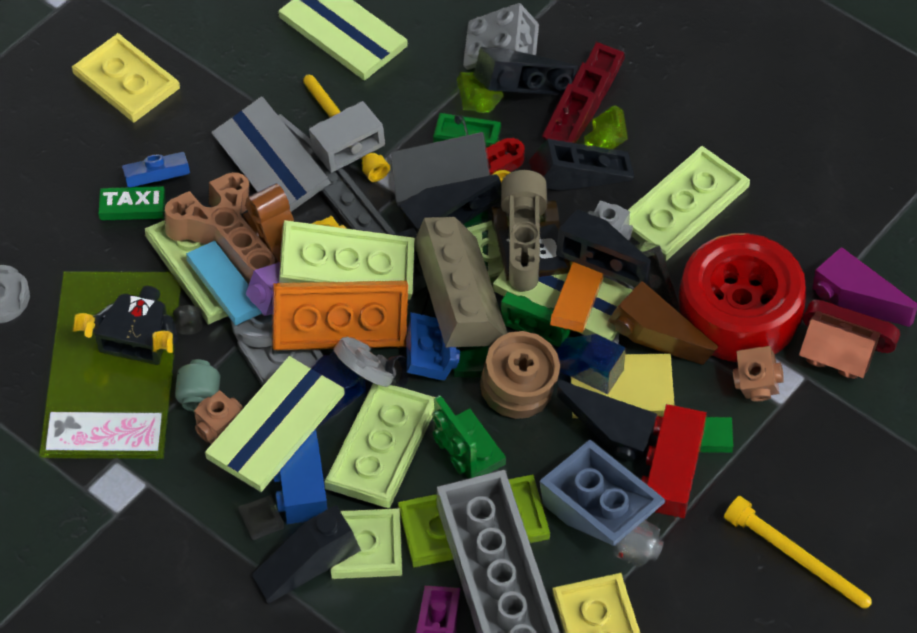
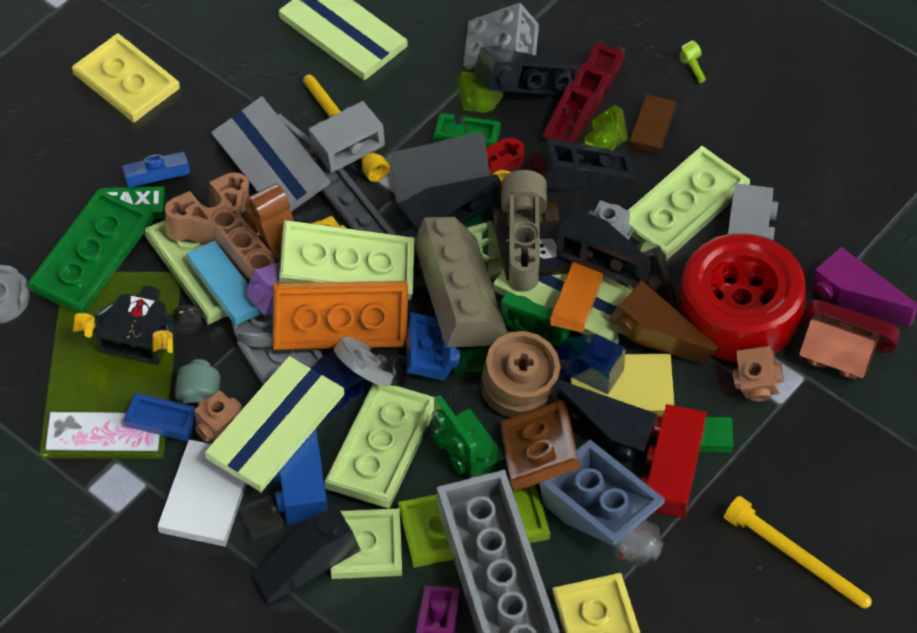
none -> green tile [27,189,154,314]
none -> blue tile [123,393,197,442]
none -> white tile [157,440,247,547]
none -> dark orange tile [500,400,581,491]
none -> reddish brown tile [629,94,676,155]
none -> lime hand [680,41,706,83]
none -> light grey brick [728,183,778,240]

